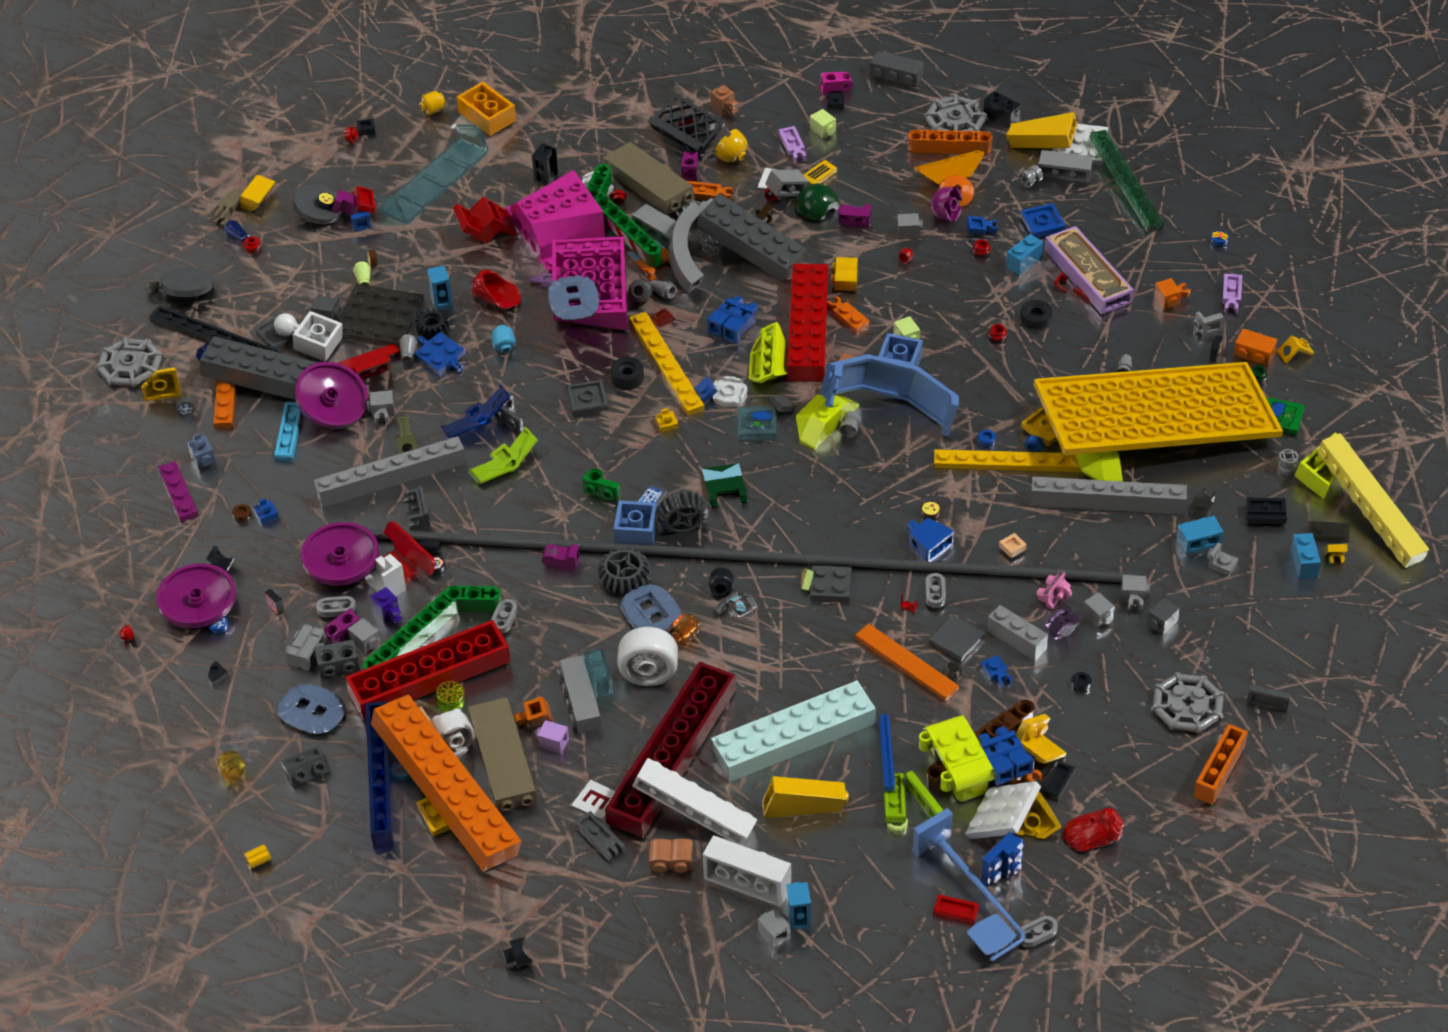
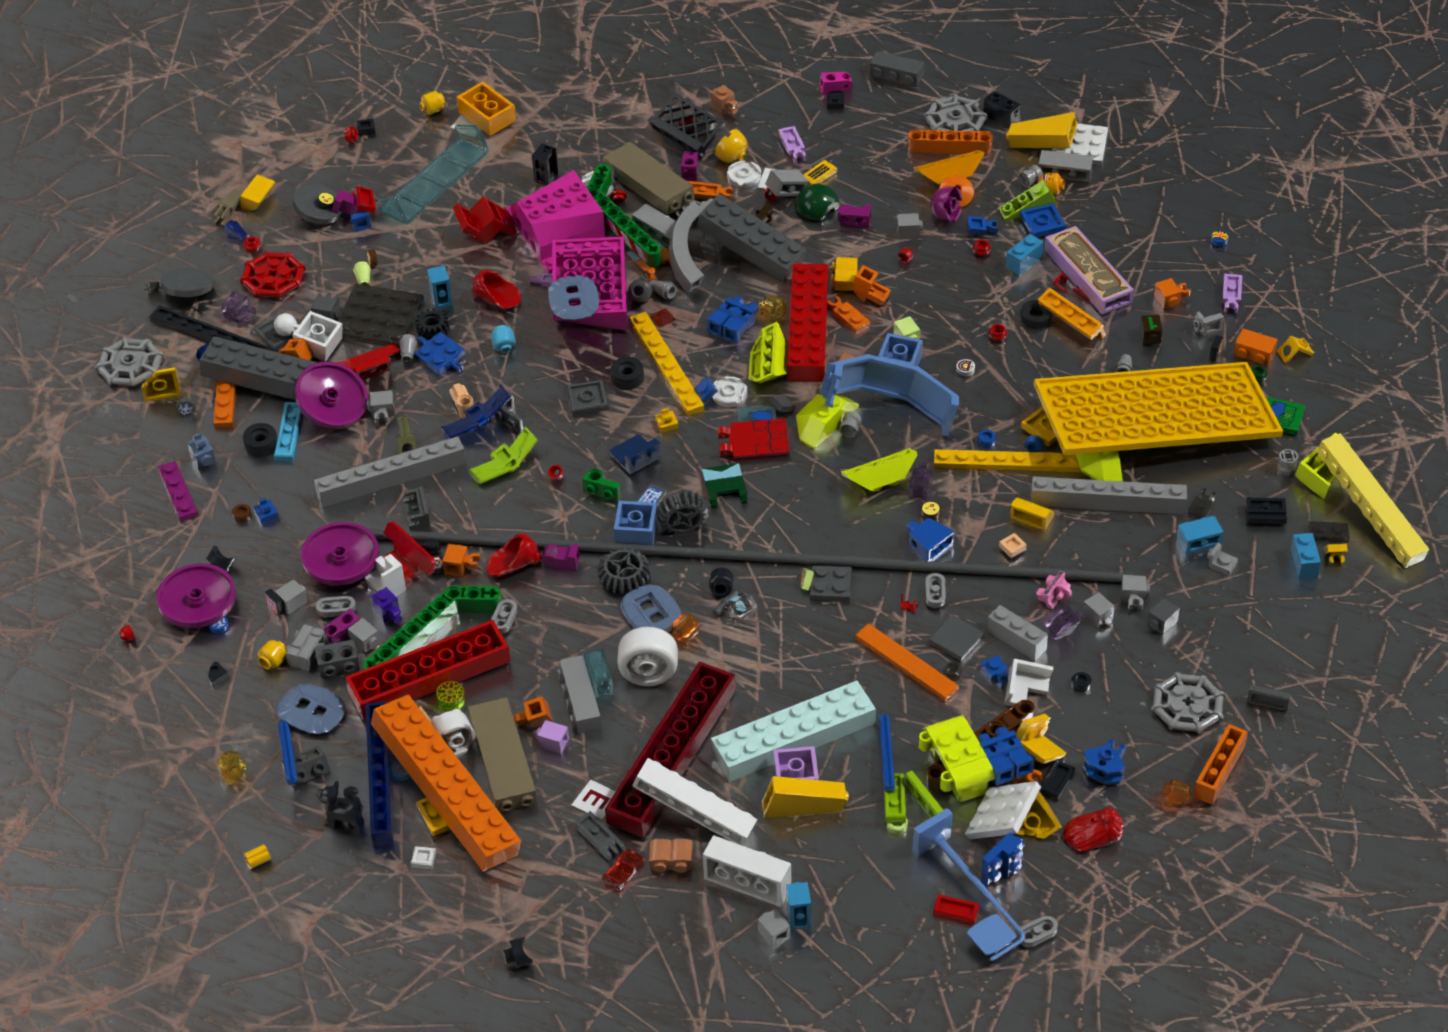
yellowish green brick [810,109,836,139] -> none
clear green plate [1089,130,1164,232] -> none
none -> clear purple brick [222,291,257,323]
none -> red plate [239,251,306,299]
none -> black tyre [243,423,277,457]
none -> yellow head [258,640,287,669]
none -> light grey brick [275,579,308,615]
none -> blue axle [277,720,298,785]
none -> orange brick [278,338,314,360]
none -> black animal [316,781,365,835]
none -> white tile [411,846,436,870]
none -> orange brick [442,544,480,576]
none -> light nougat piece [449,383,475,419]
none -> red hair [486,533,542,577]
none -> red hinge [548,465,564,481]
none -> clear red slope [602,848,645,891]
none -> dark blue bracket [610,435,661,475]
none -> red tile [718,418,790,460]
none -> white tile [727,161,761,188]
none -> clear yellow head [759,295,786,320]
none -> lavender brick [773,746,819,780]
none -> neon yellow wedge [841,448,918,491]
none -> orange brick [852,265,891,306]
none -> clear purple brick [909,462,933,500]
none -> tile [956,359,975,377]
none -> lime slope [999,180,1057,221]
none -> white panel [1004,659,1053,706]
none -> yellow brick [1010,497,1054,531]
none -> light orange fence [1037,287,1106,340]
none -> light orange head [1038,173,1065,196]
none -> blue hinge [1083,739,1126,785]
none -> dark brown brick [1140,315,1162,344]
none -> clear orange head [1161,779,1194,809]

